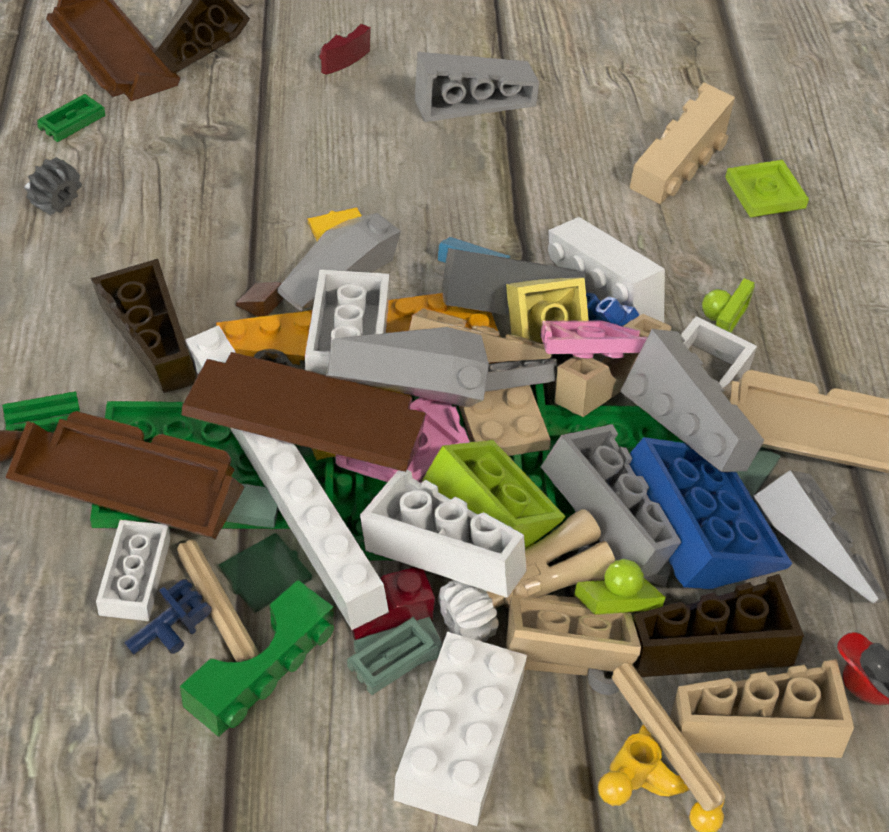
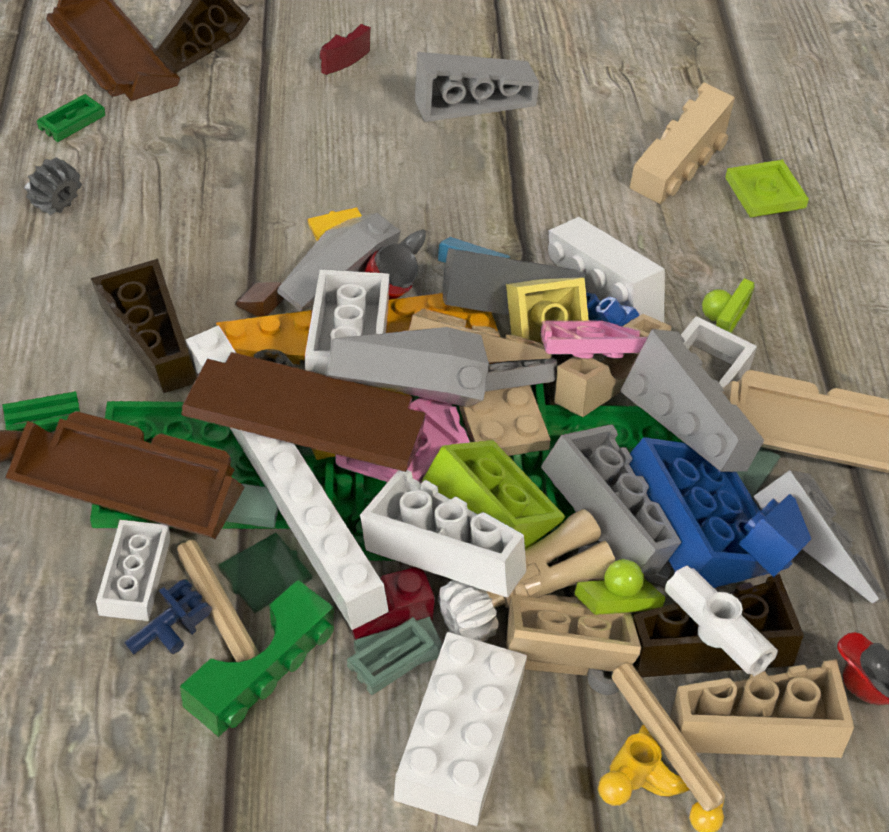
none -> dark grey hair [364,229,426,300]
none -> white piece [665,566,777,676]
none -> blue slope [739,494,812,577]

